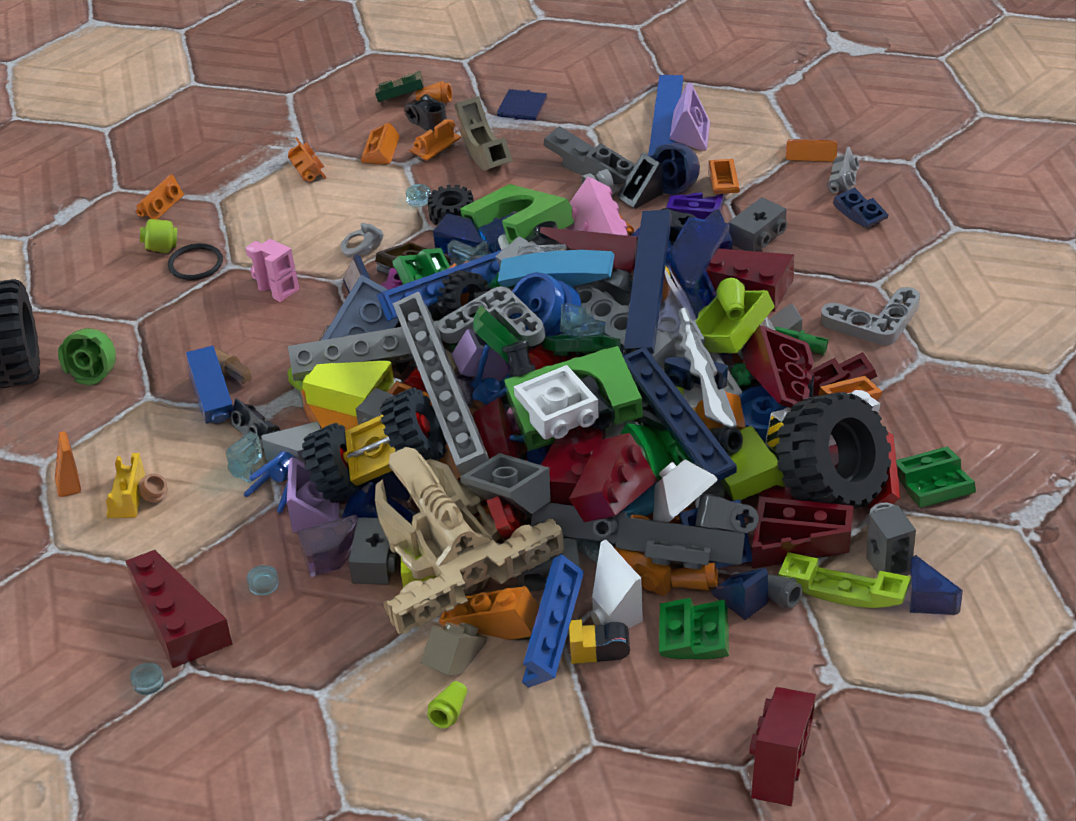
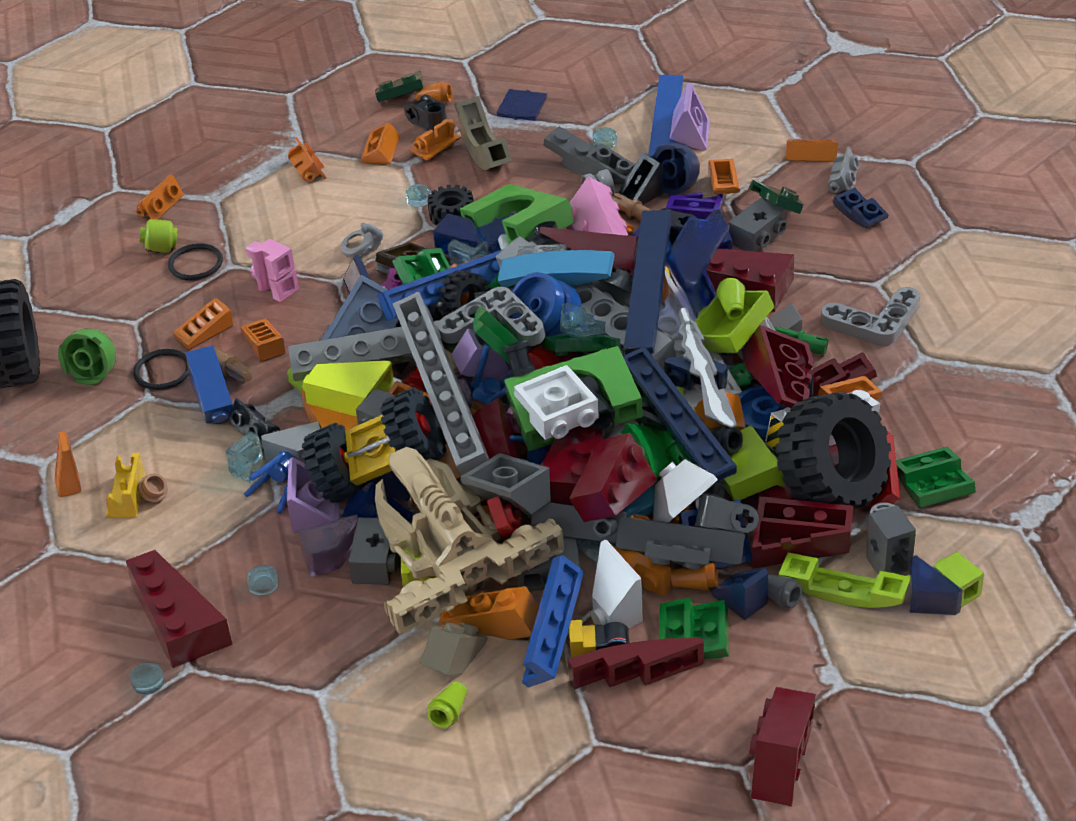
none -> black tyre [134,349,189,390]
none -> orange slope [173,298,234,349]
none -> orange slope [241,318,286,362]
none -> dark red slope [568,638,704,690]
none -> clear light blue tile [592,127,617,148]
none -> medium nougat pin [612,193,652,221]
none -> dark green wing [748,179,804,214]
none -> lime brick [931,551,984,609]

